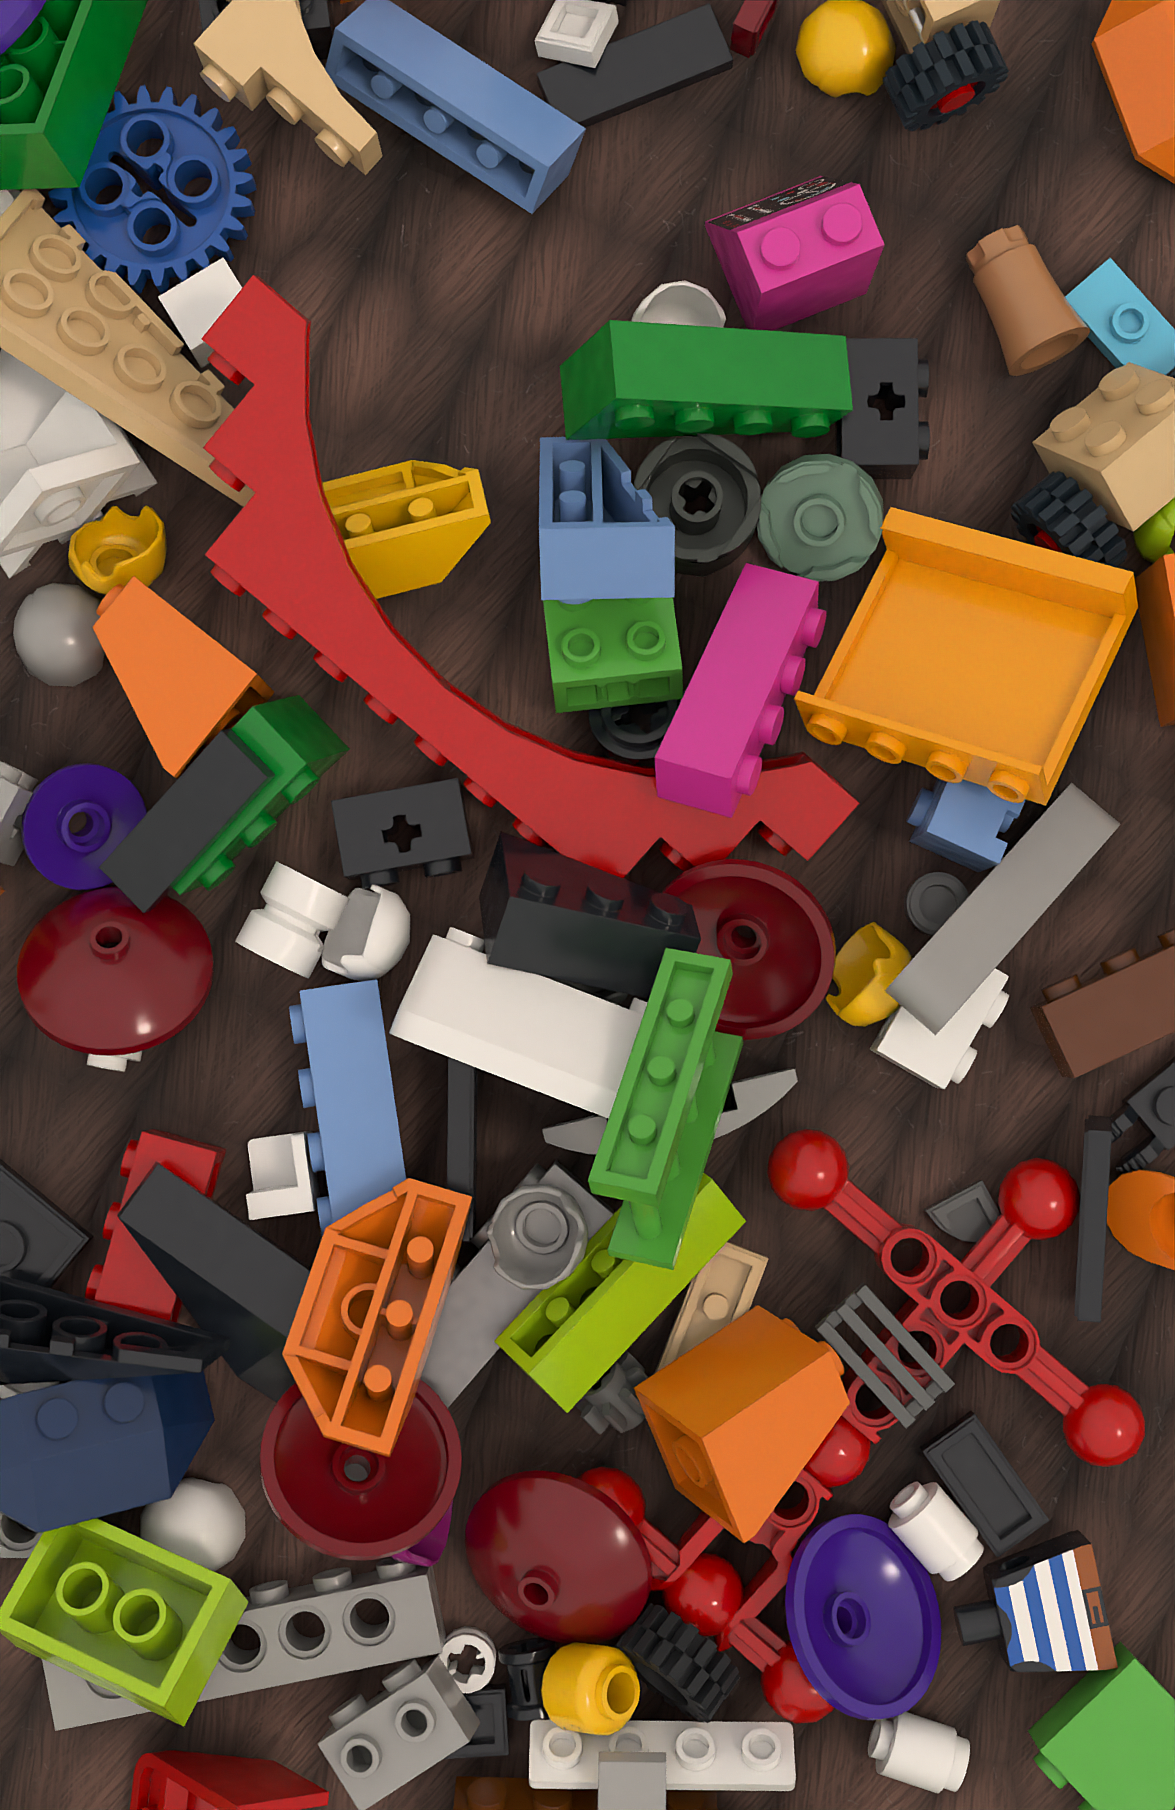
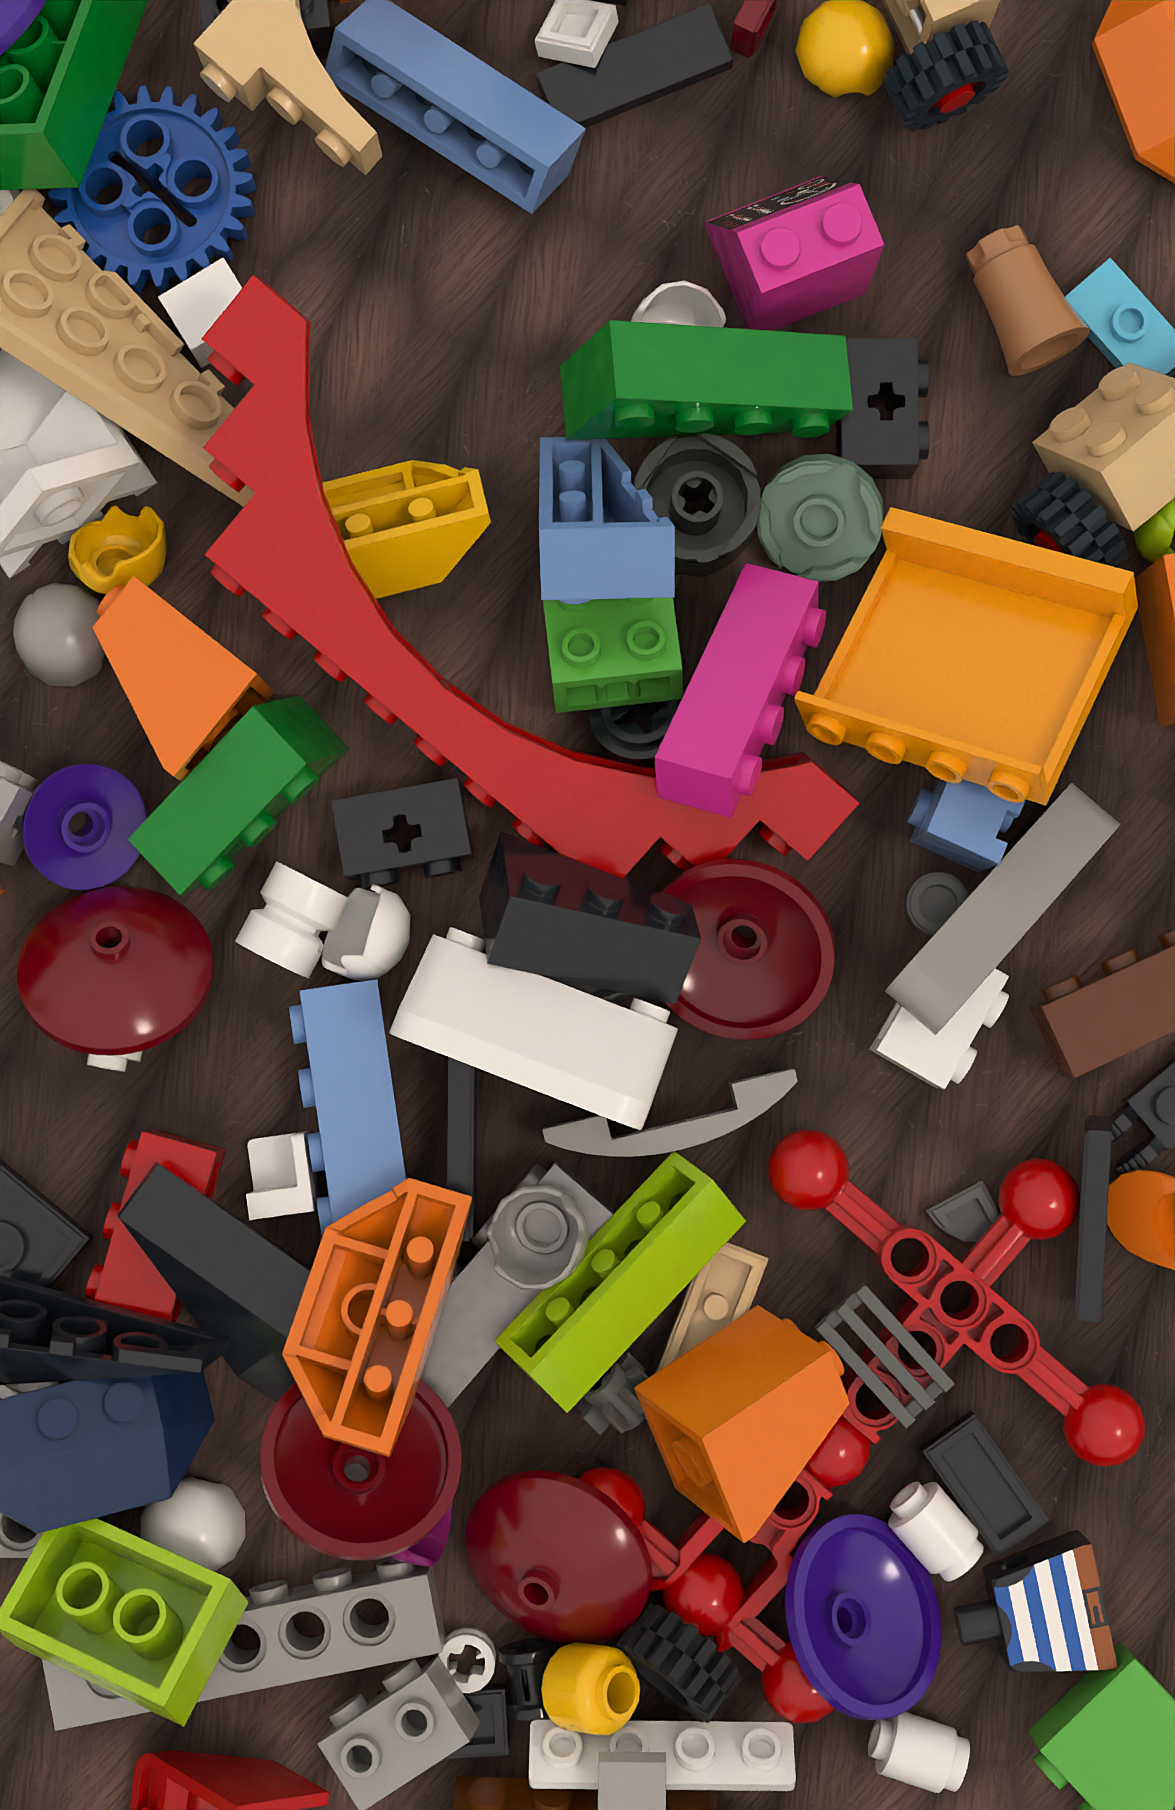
black tile [99,728,275,913] -> none
bright green fence [588,948,743,1270] -> none
yellow hair [826,922,912,1026] -> none

